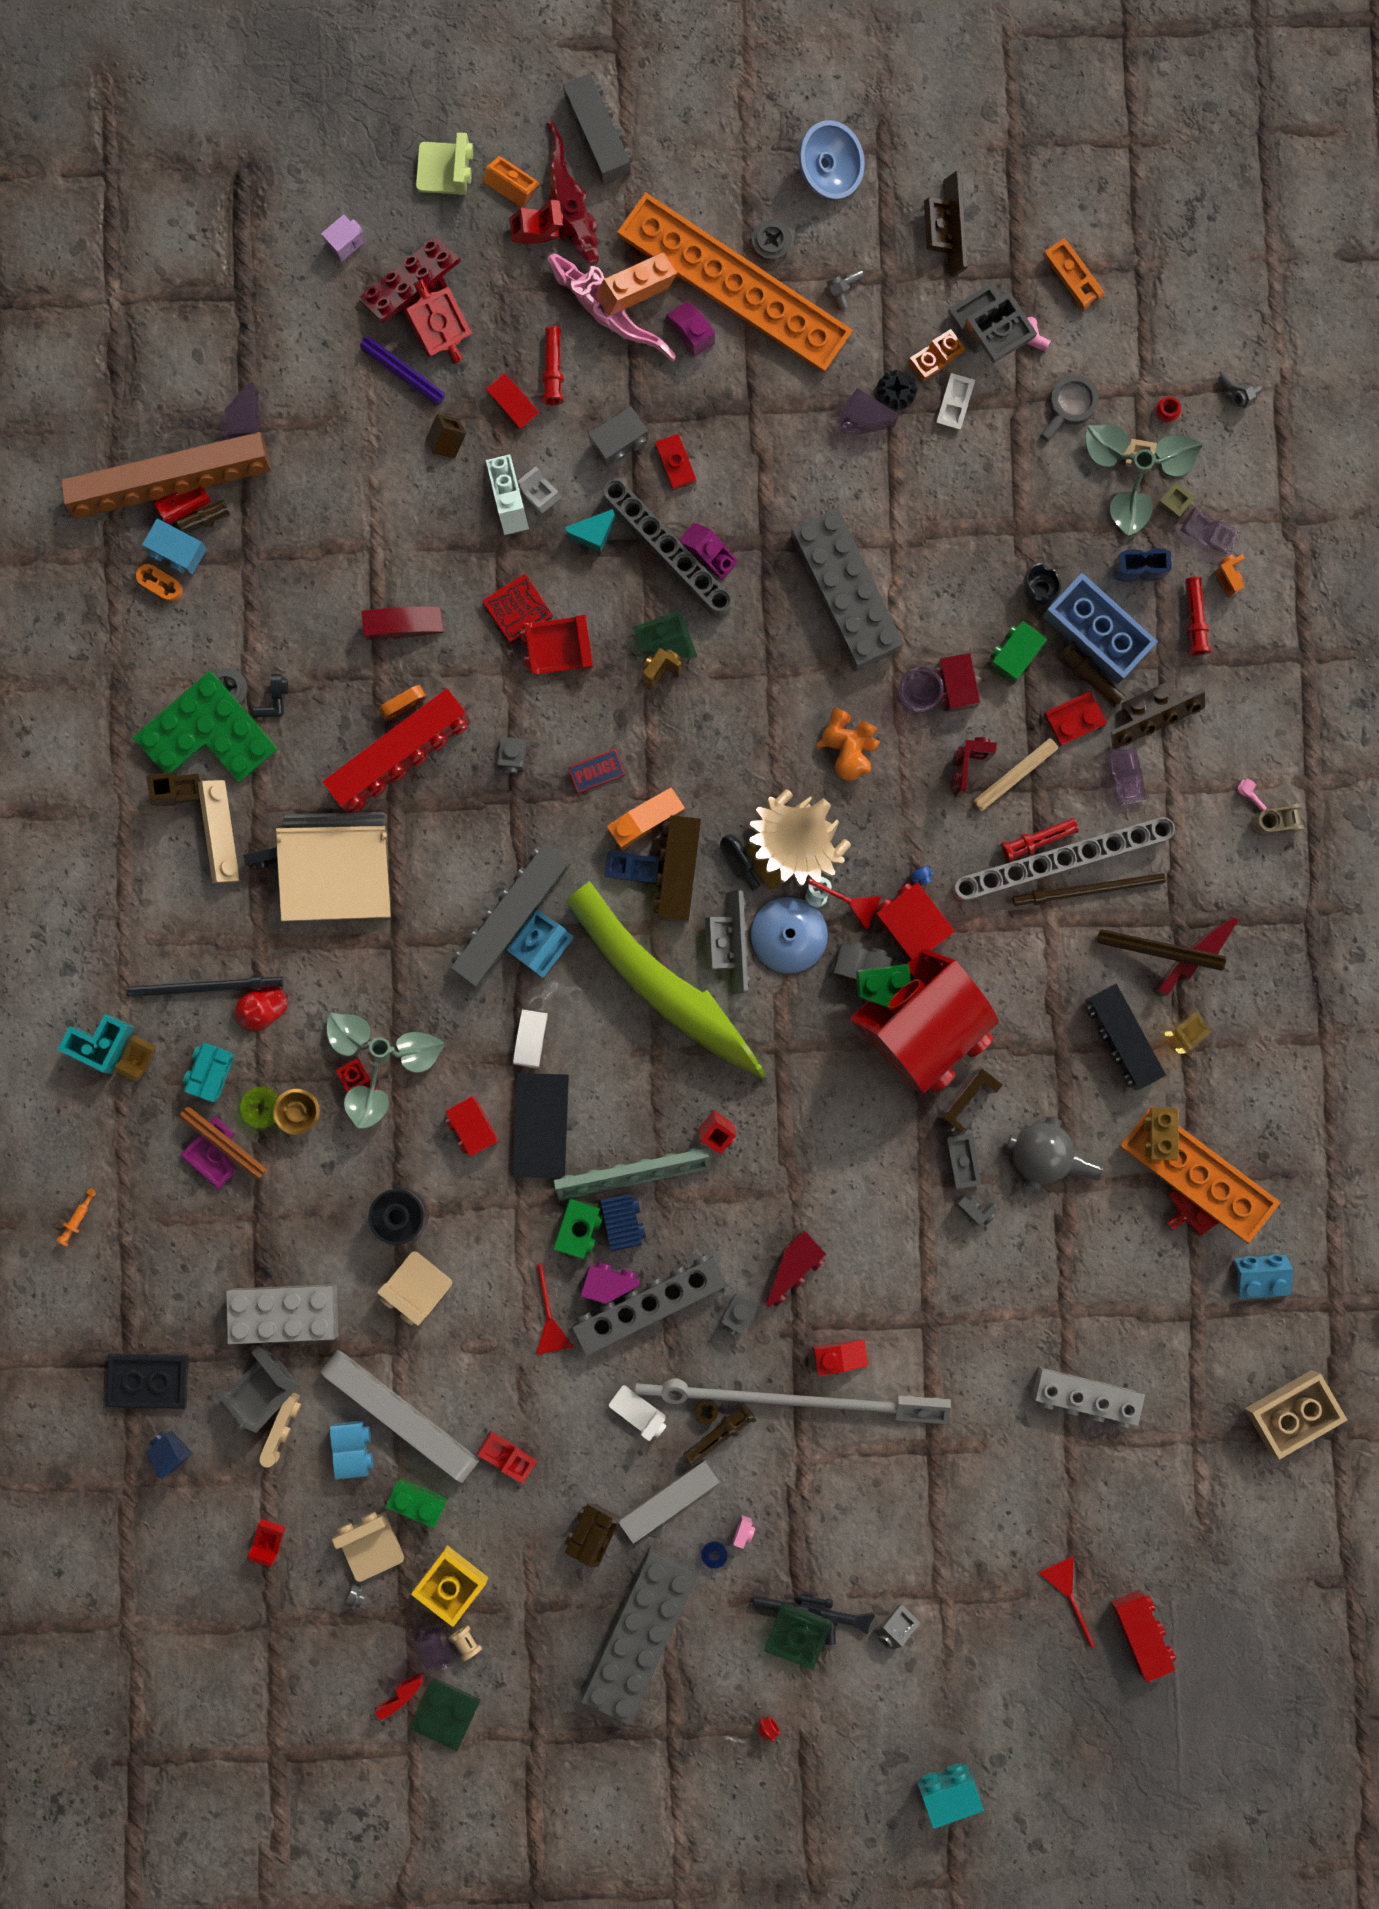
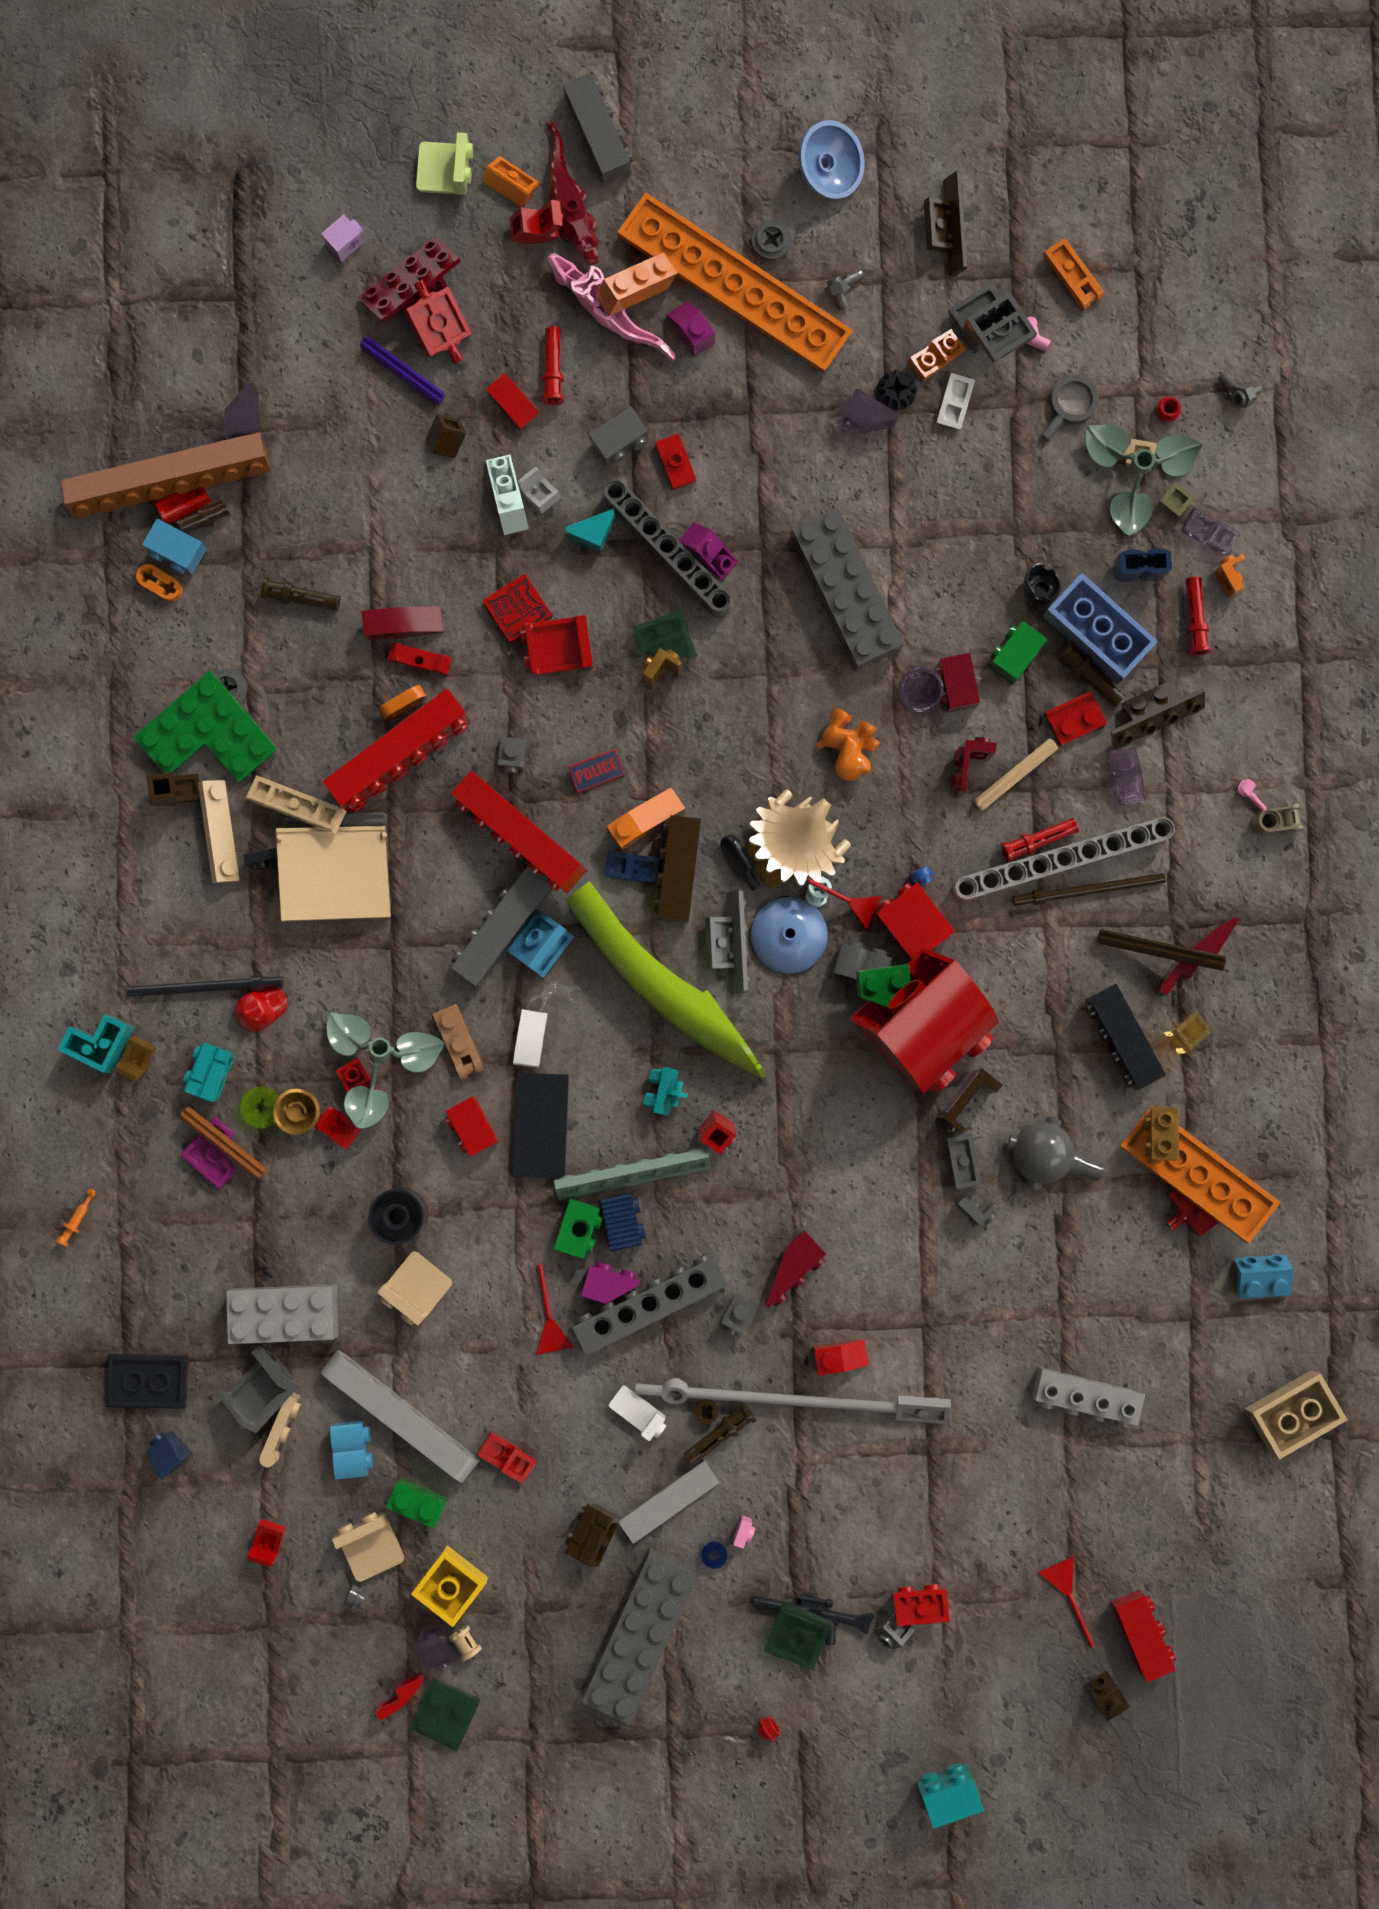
black plate [253,674,289,717] -> none
none -> tan plate [246,775,347,835]
none -> dark brown pin [261,577,341,612]
none -> red bracket [315,1106,362,1149]
none -> red piece [388,642,452,676]
none -> medium nougat plate [433,1004,485,1080]
none -> red brick [451,771,587,894]
none -> teal hips [643,1067,688,1116]
none -> red bracket [892,1584,950,1627]
none -> dark brown bracket [1086,1671,1130,1721]

